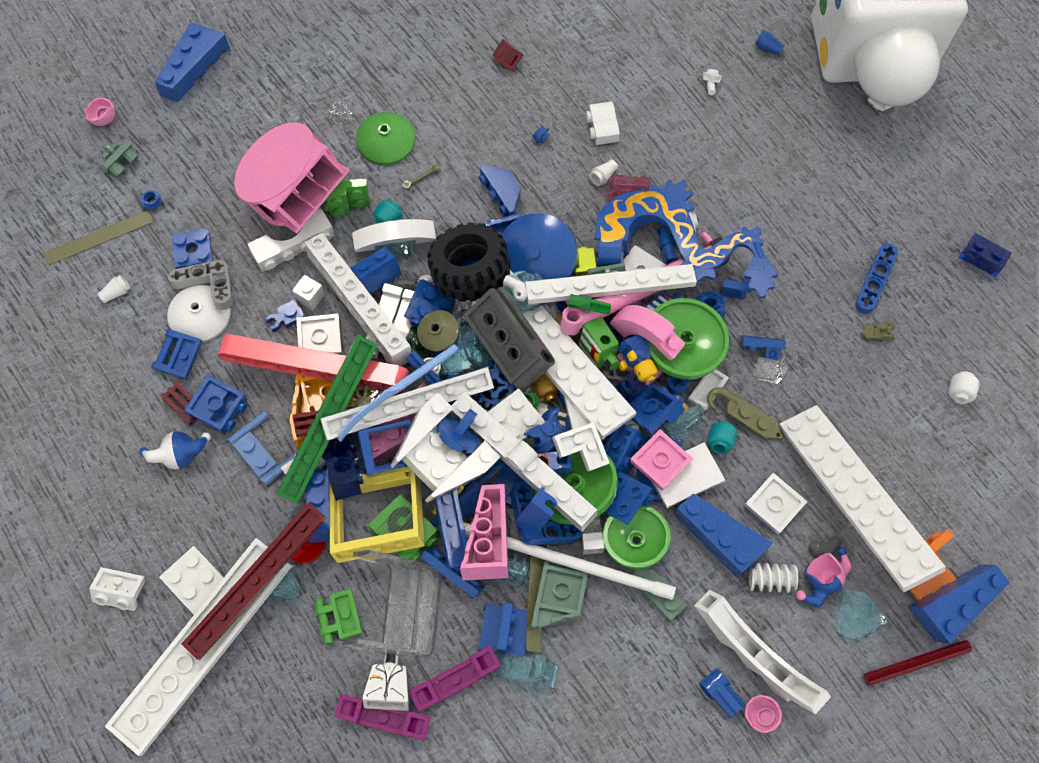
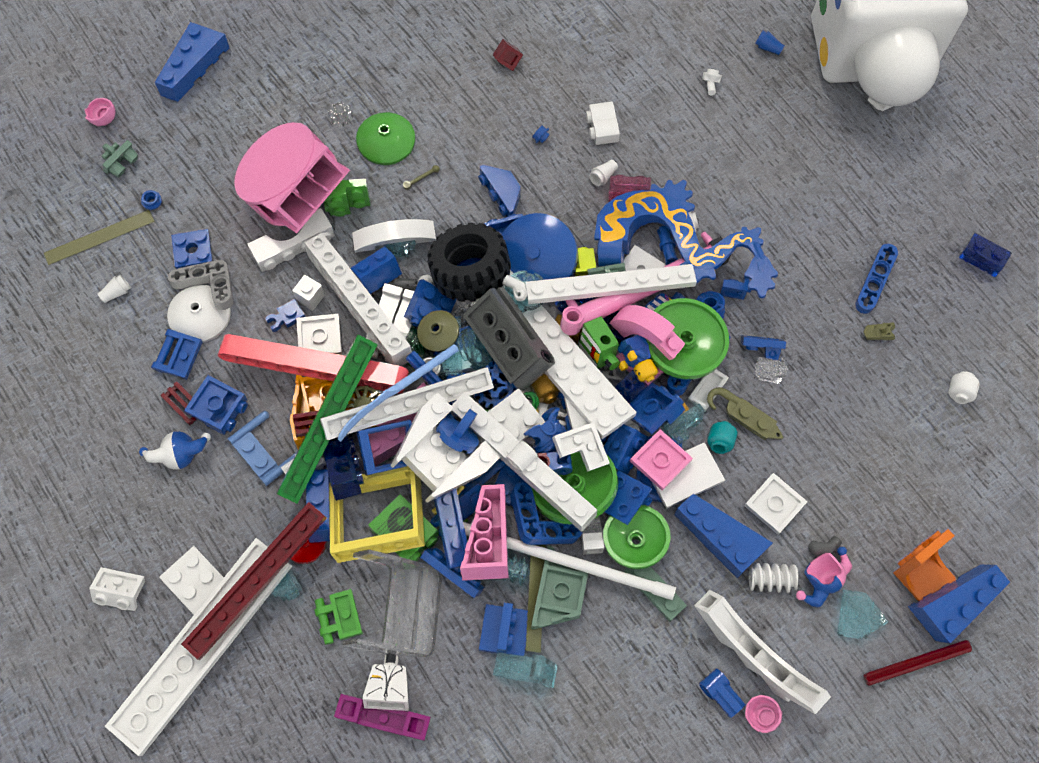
teal head [373,199,403,224] -> none
magenta slope [408,646,501,712] -> none
blue hinge [515,487,558,538] -> none
green axle [568,294,612,315] -> none
white plate [779,405,945,593] -> none

